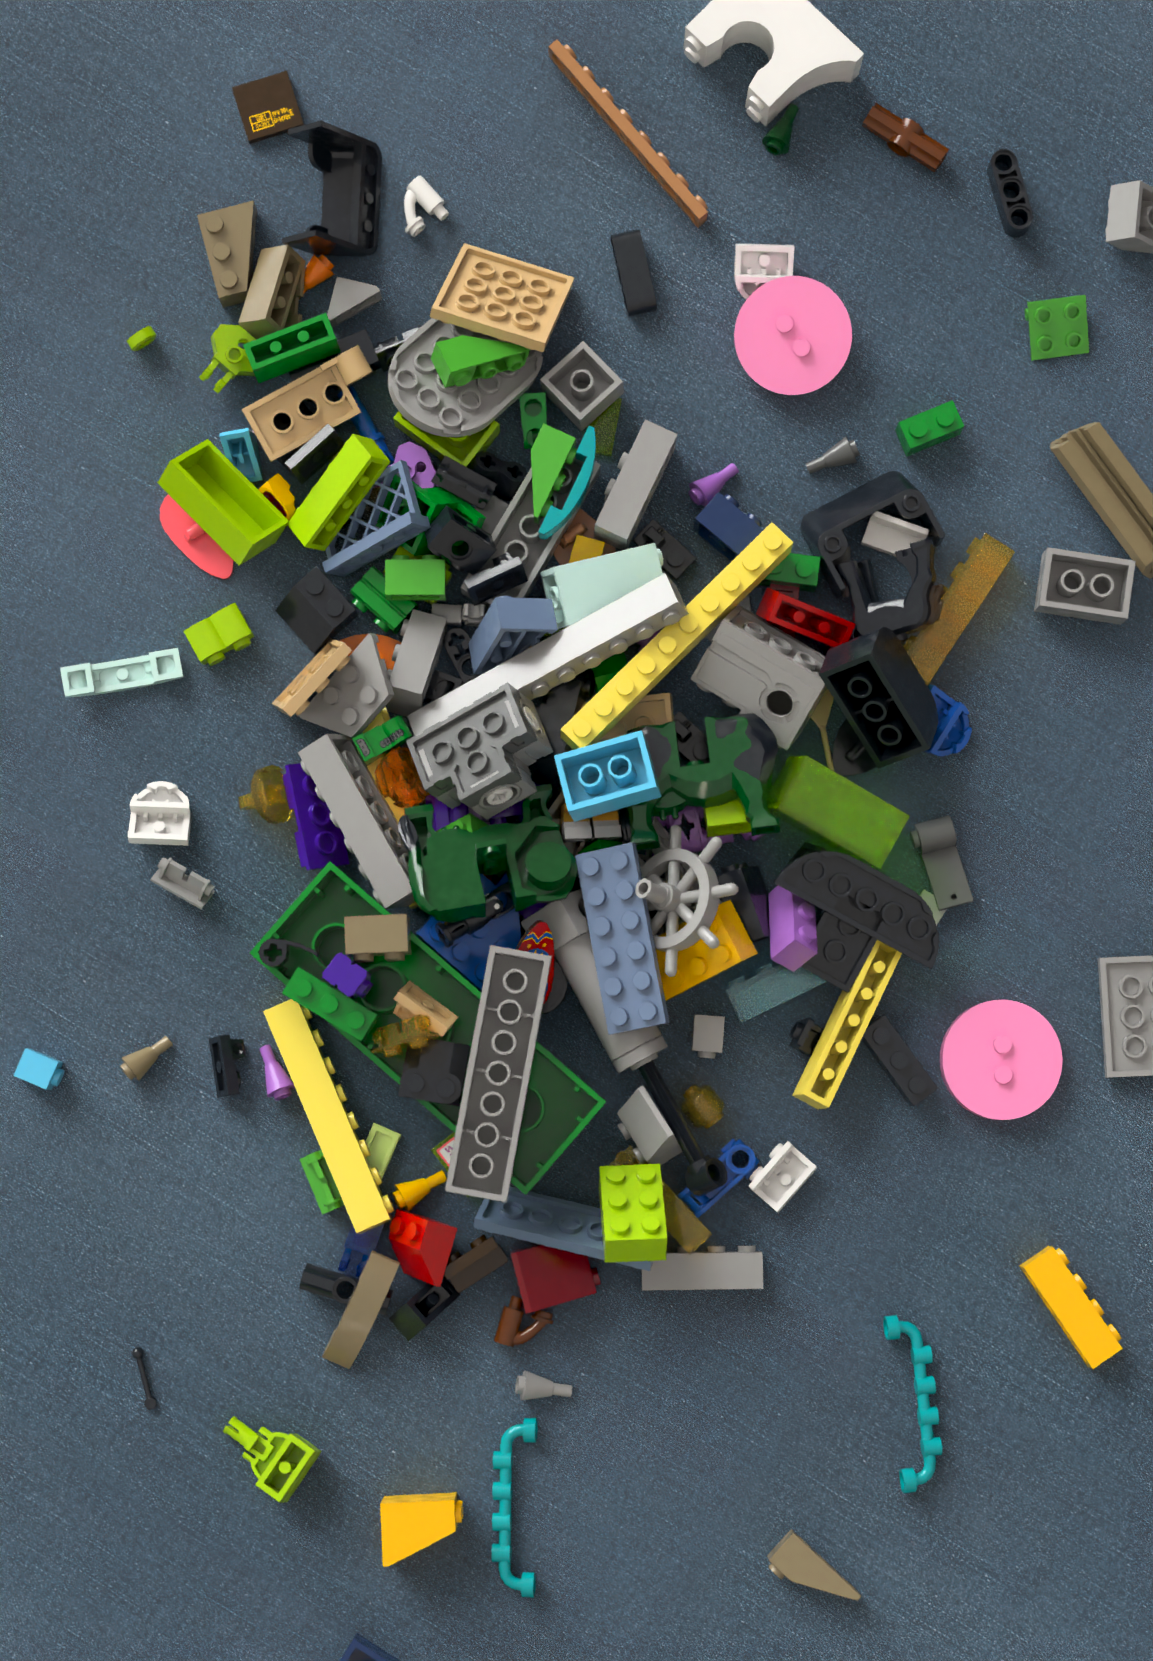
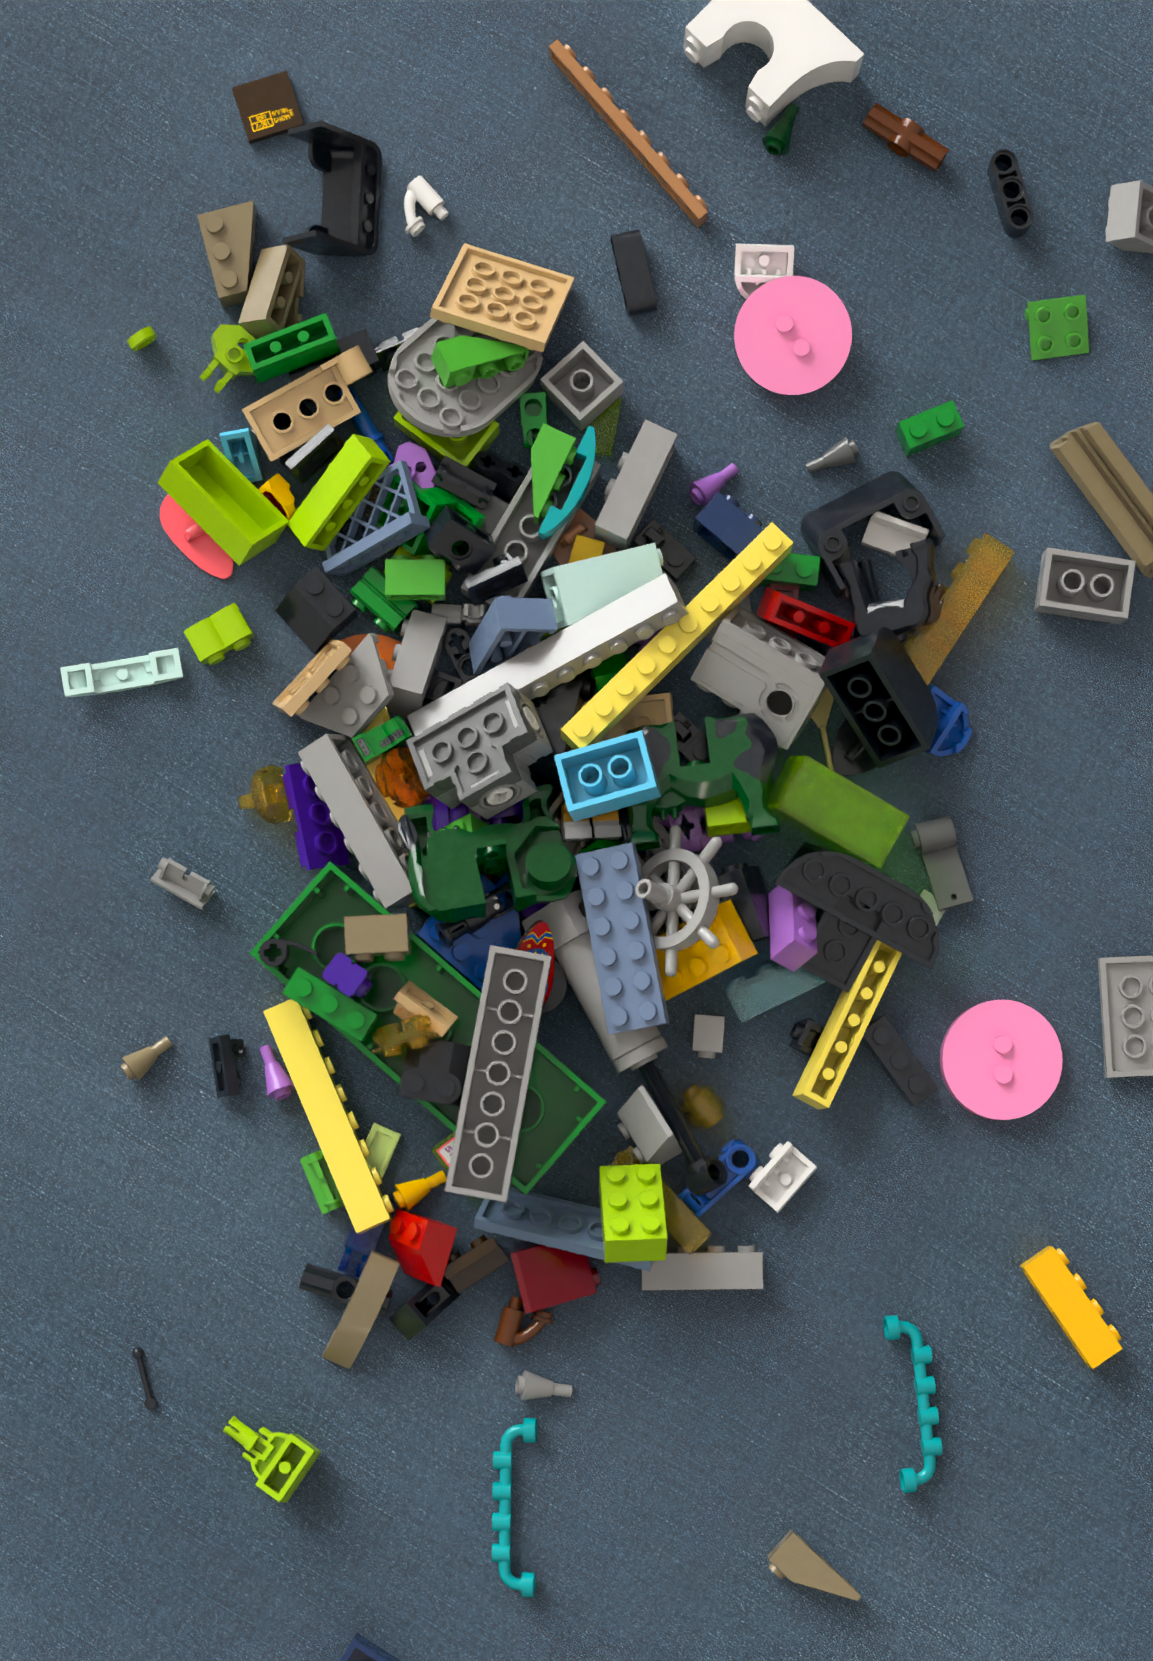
medium azure brick [13,1048,64,1090] -> none
white slope [128,781,192,846] -> none
orange cone [299,254,335,299] -> none
light grey slope [327,277,382,329] -> none
yellow slope [380,1492,463,1567] -> none

